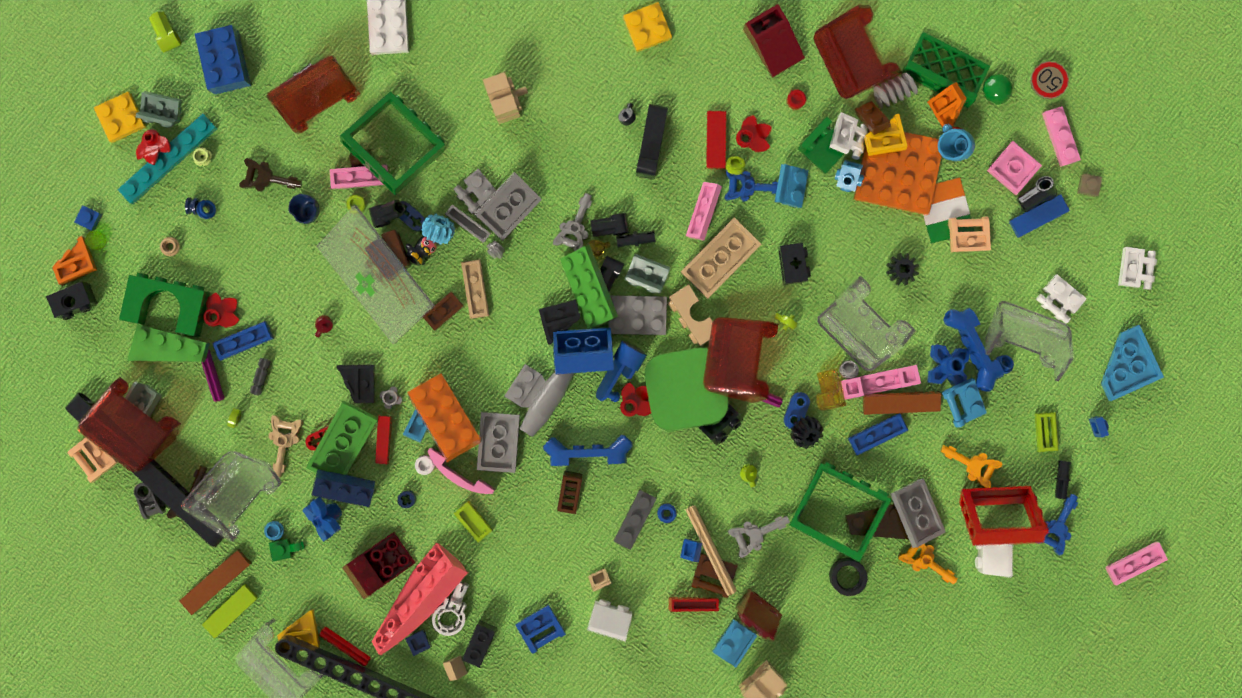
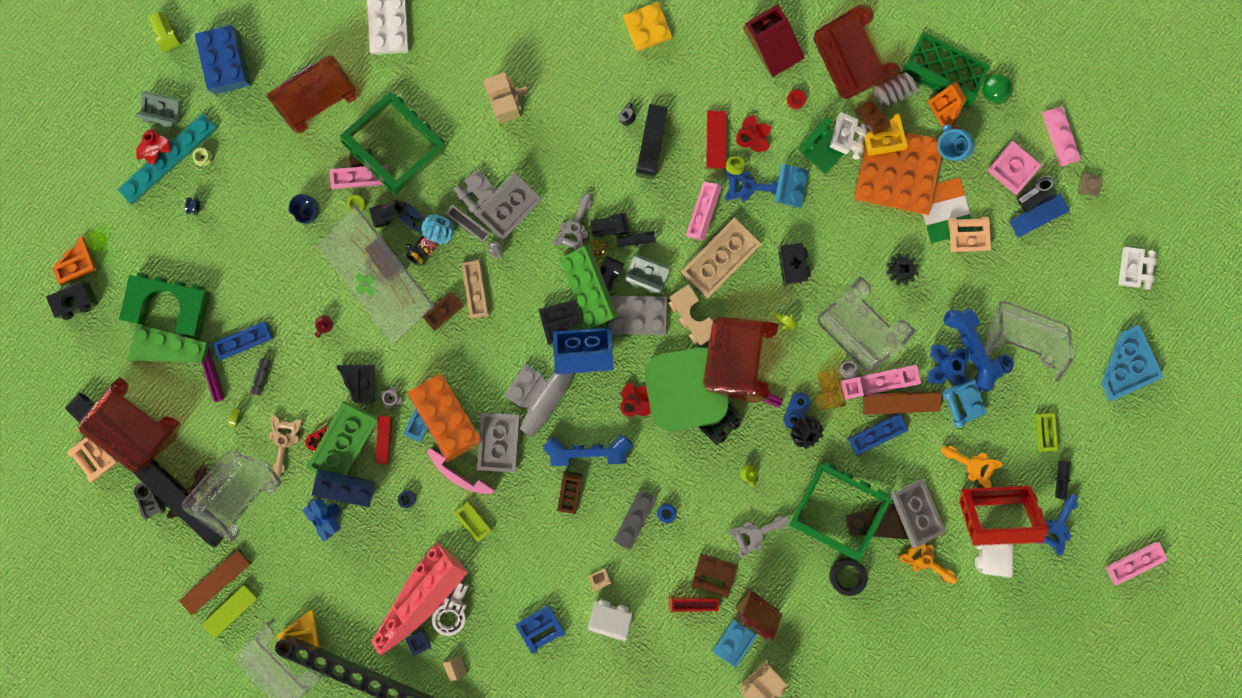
blue plate [74,205,102,231] -> none
yellow plate [93,92,146,143] -> none
sand green bracket [116,381,162,429] -> none
tan plate [160,237,180,256] -> none
blue plate [196,200,216,219] -> none
red plate [203,293,240,328] -> none
dark brown piece [239,158,302,192] -> none
dark azure plate [264,521,284,540] -> none
green plate [269,538,305,562] -> none
red axle [319,627,371,667] -> none
dark red slope [342,532,415,599] -> none
reddish brown slope [381,230,411,269] -> none
white tile [415,455,435,475] -> none
black brick [462,620,497,668] -> none
blue piece [596,341,647,402] -> none
blue plate [680,539,702,562] -> none
tan axle [686,505,737,596] -> none
dark azure brick [835,160,864,192] -> none
piece [1030,61,1069,99] -> none
white plate [1036,275,1087,324] -> none
blue plate [1089,416,1109,438] -> none

